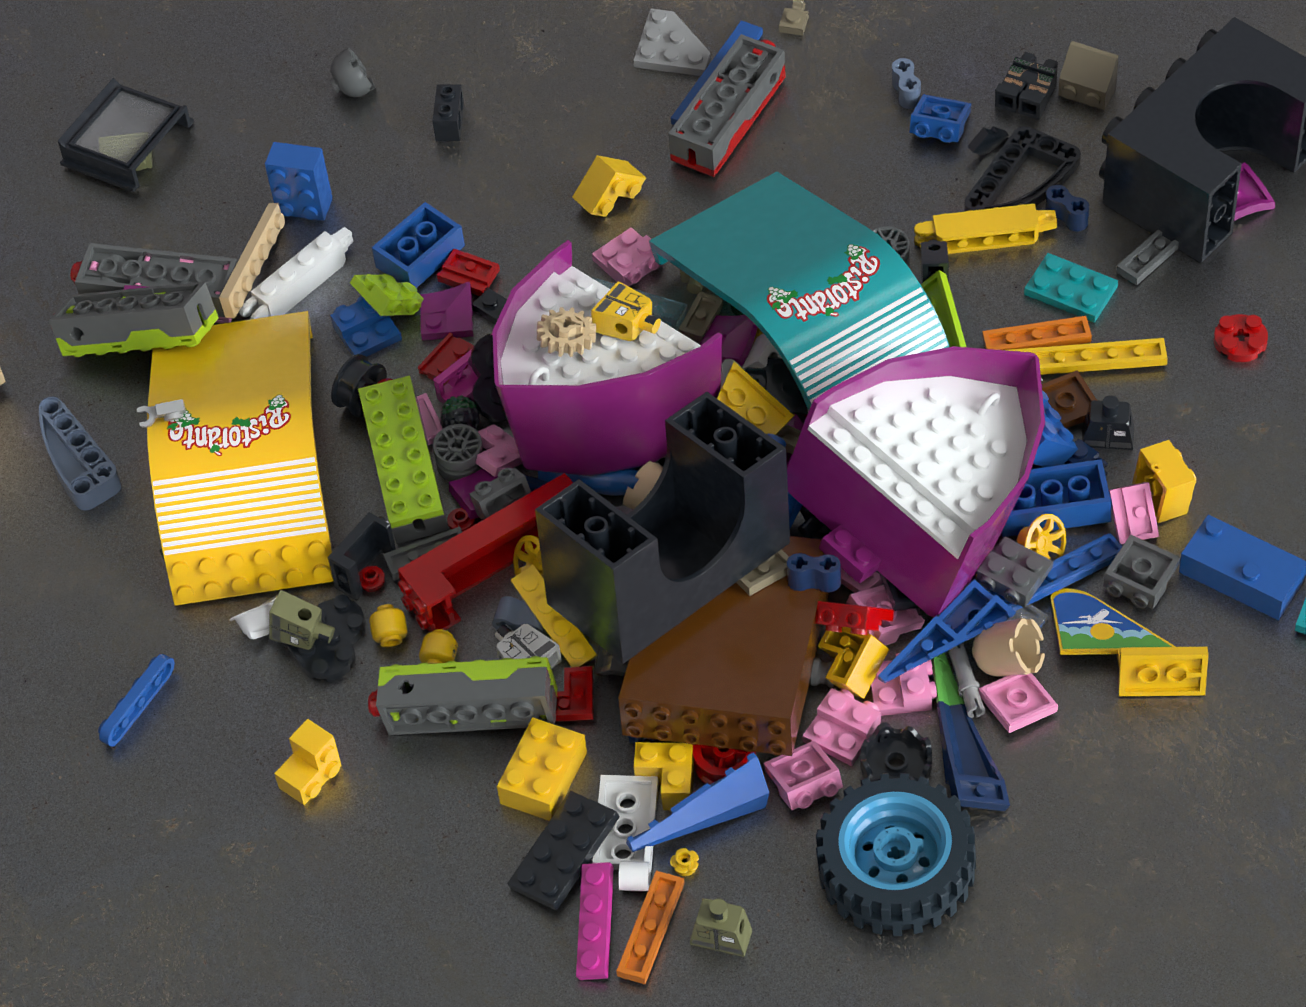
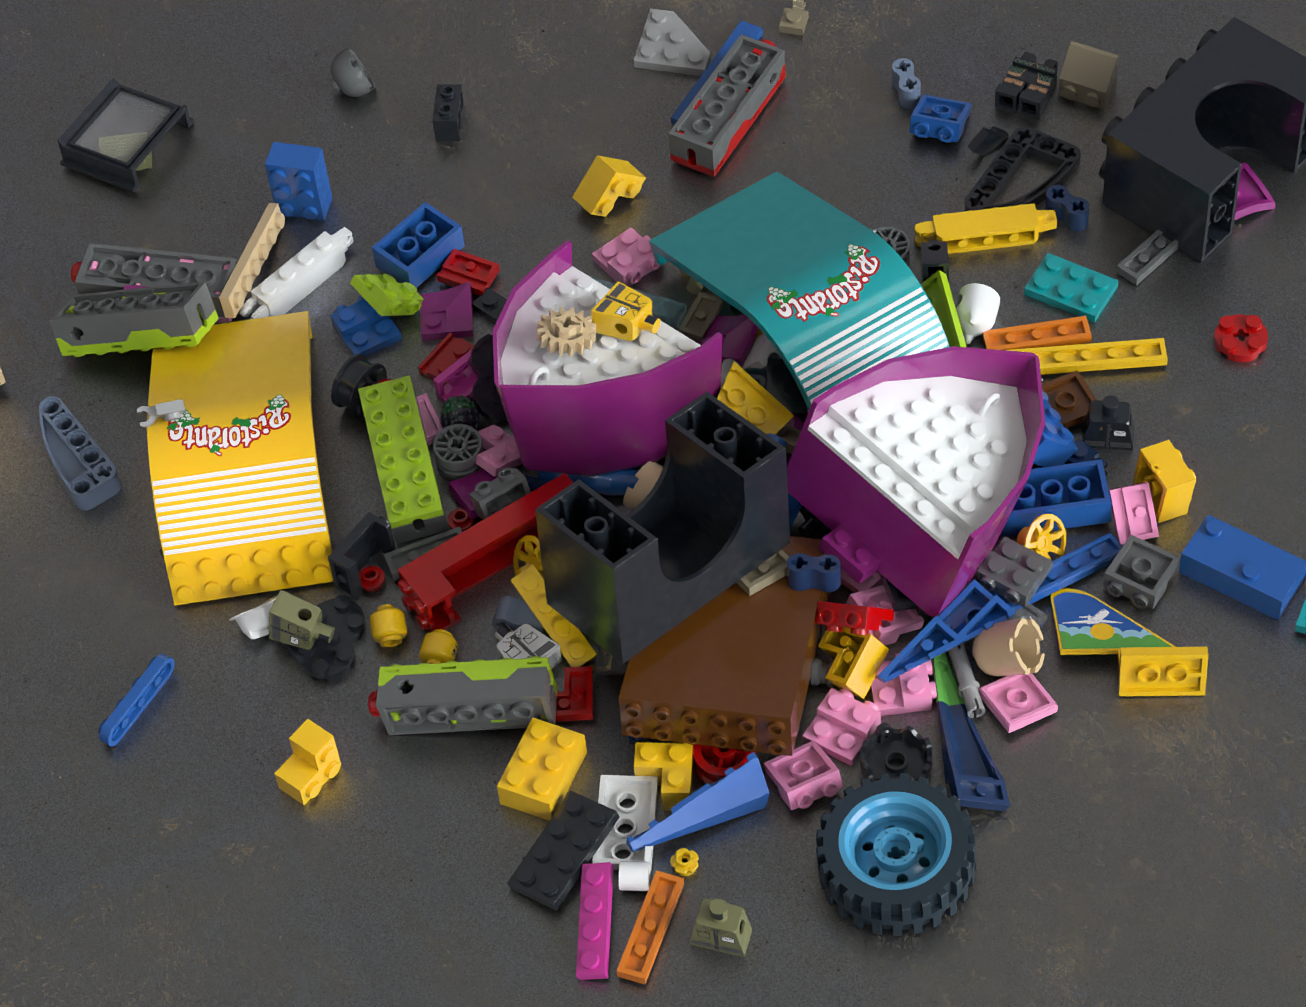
none -> white piece [956,283,1000,344]

